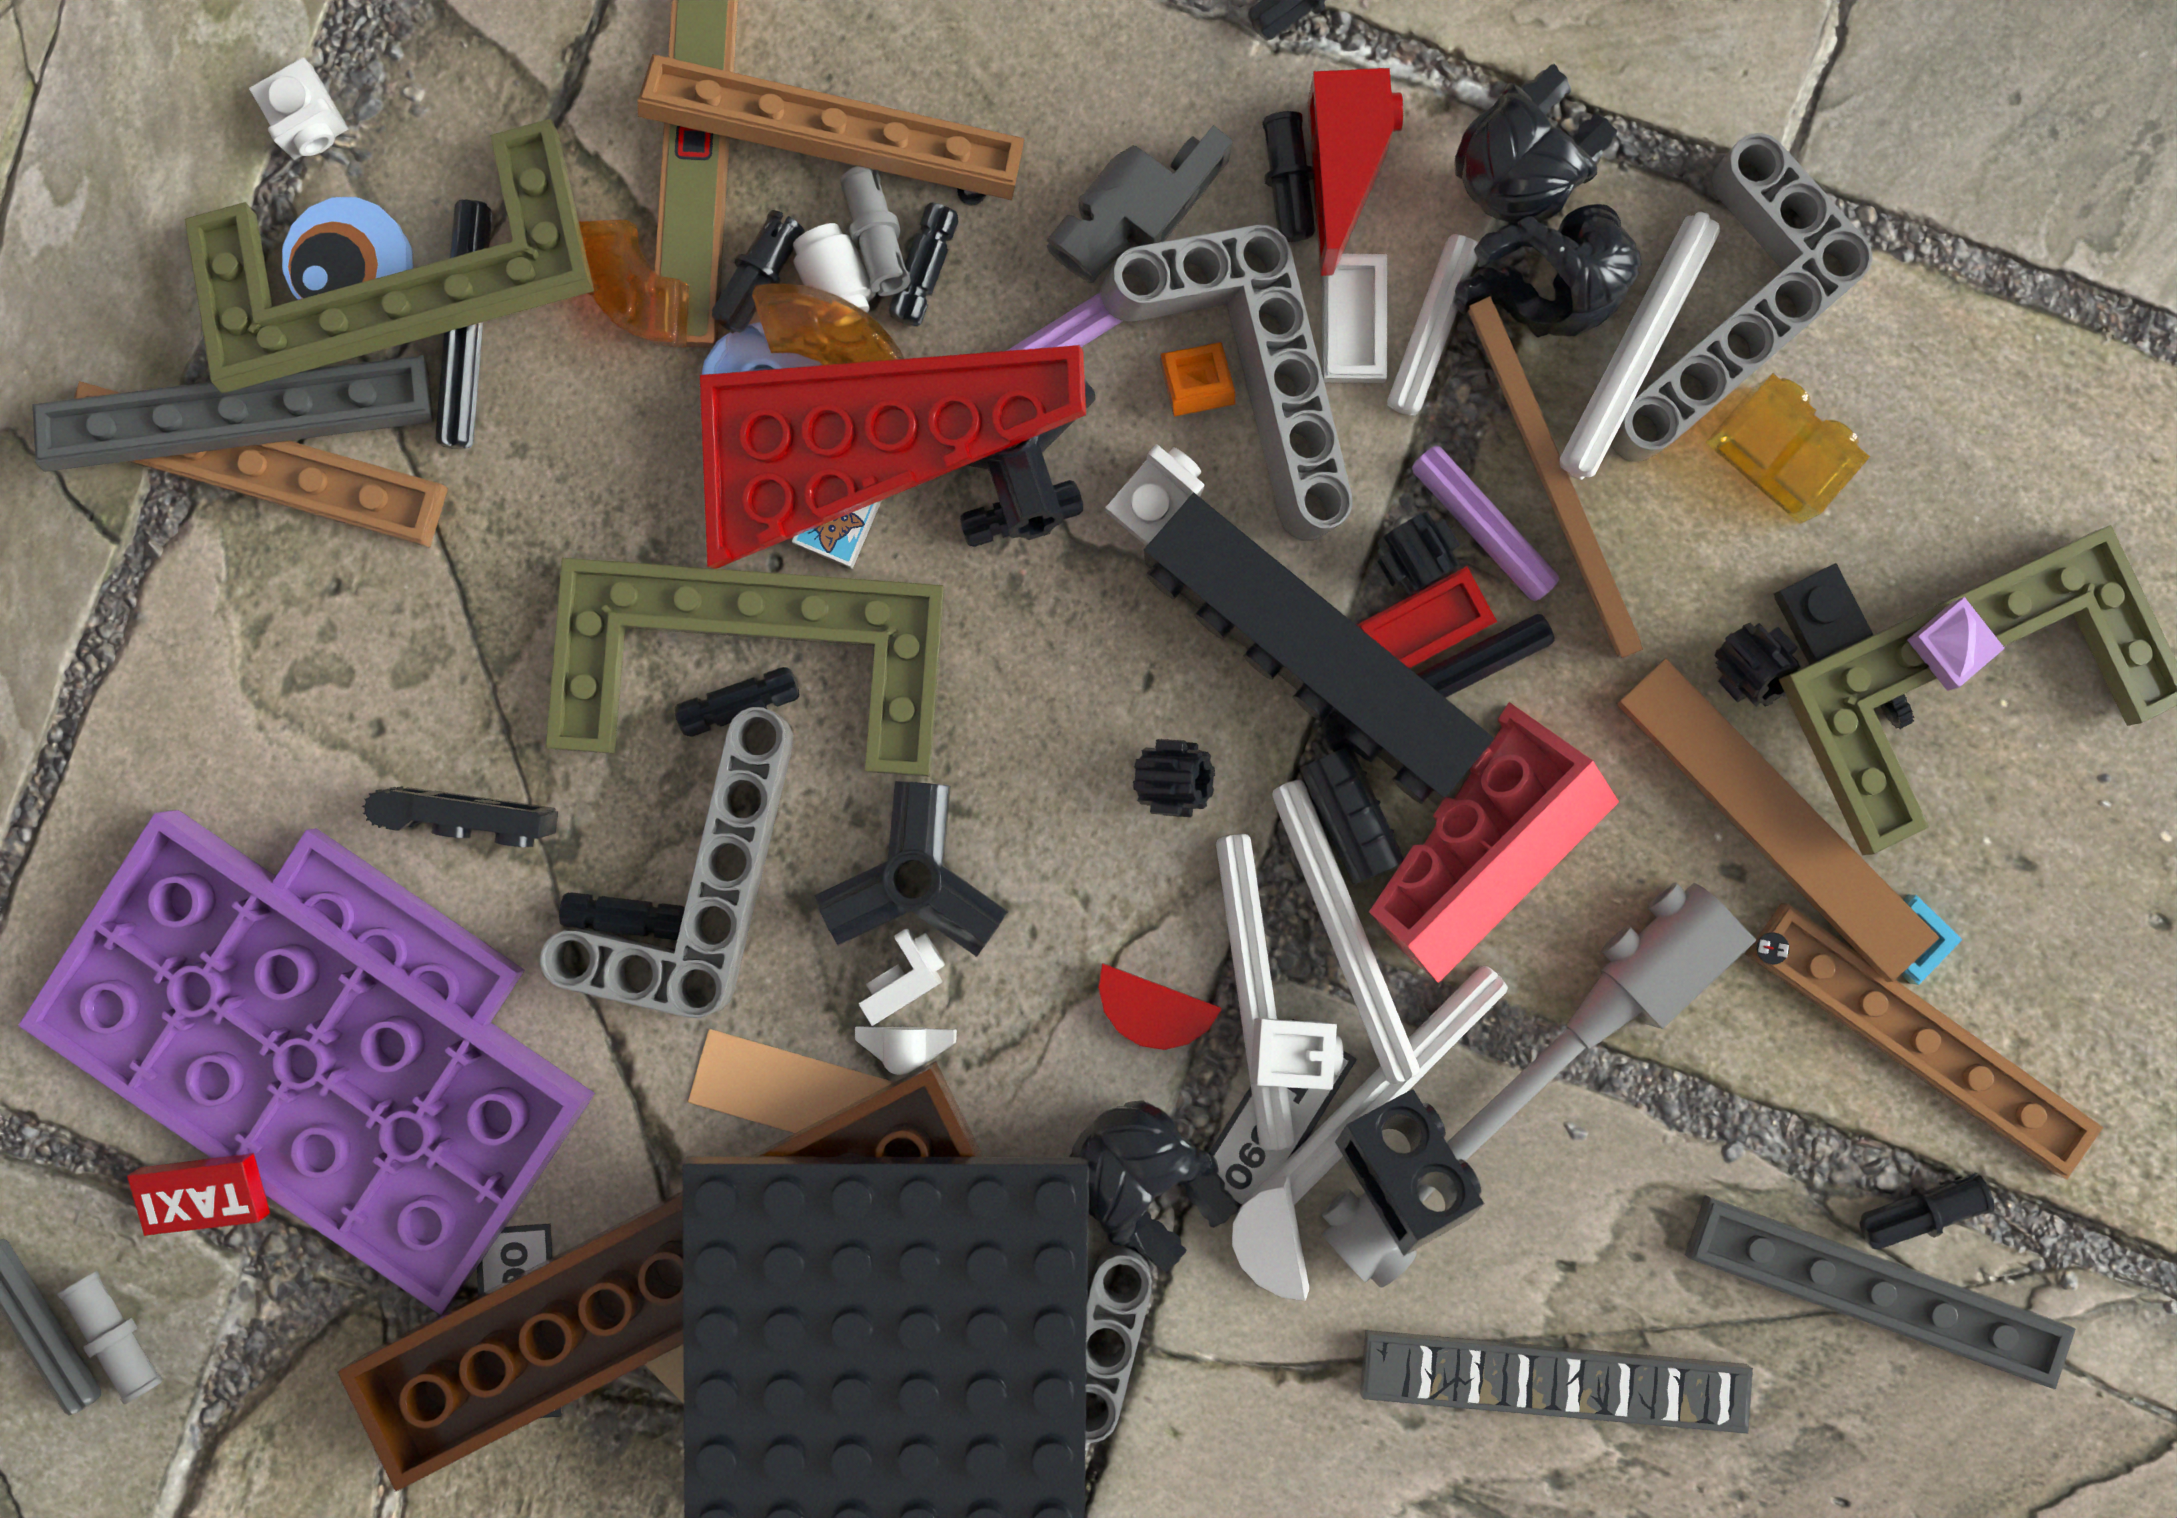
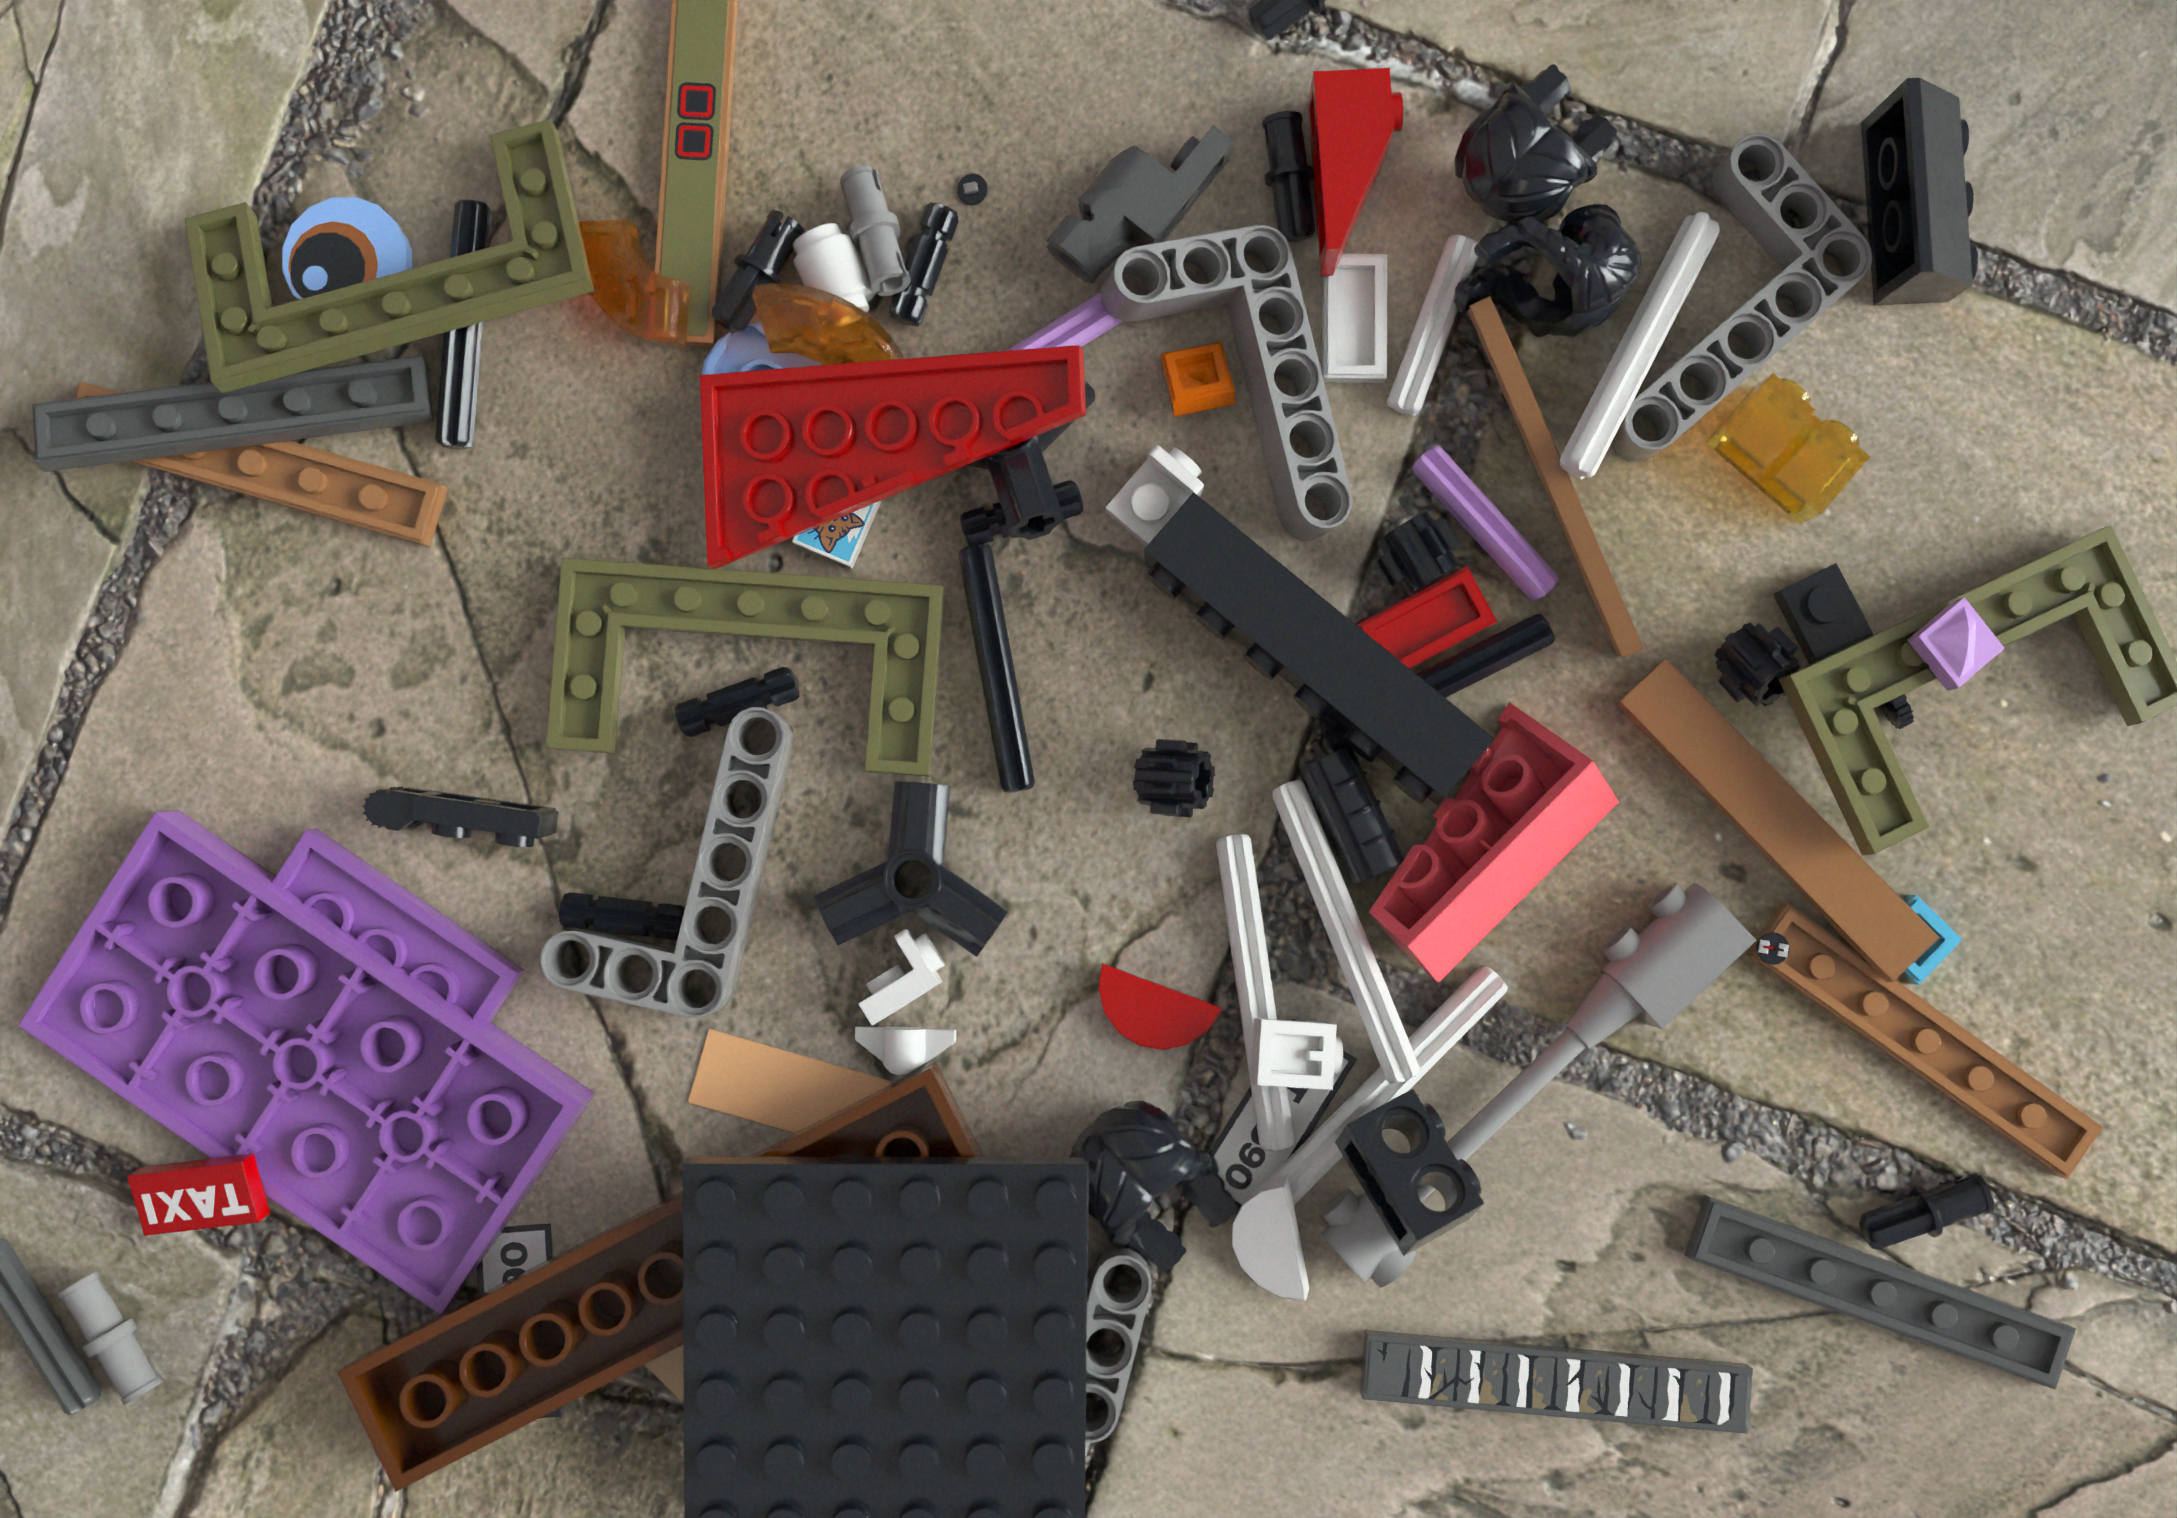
white bracket [249,57,348,160] -> none
medium nougat tile [637,54,1025,200] -> none
none -> black axle [958,544,1035,793]
none -> black slope [1861,78,1978,306]

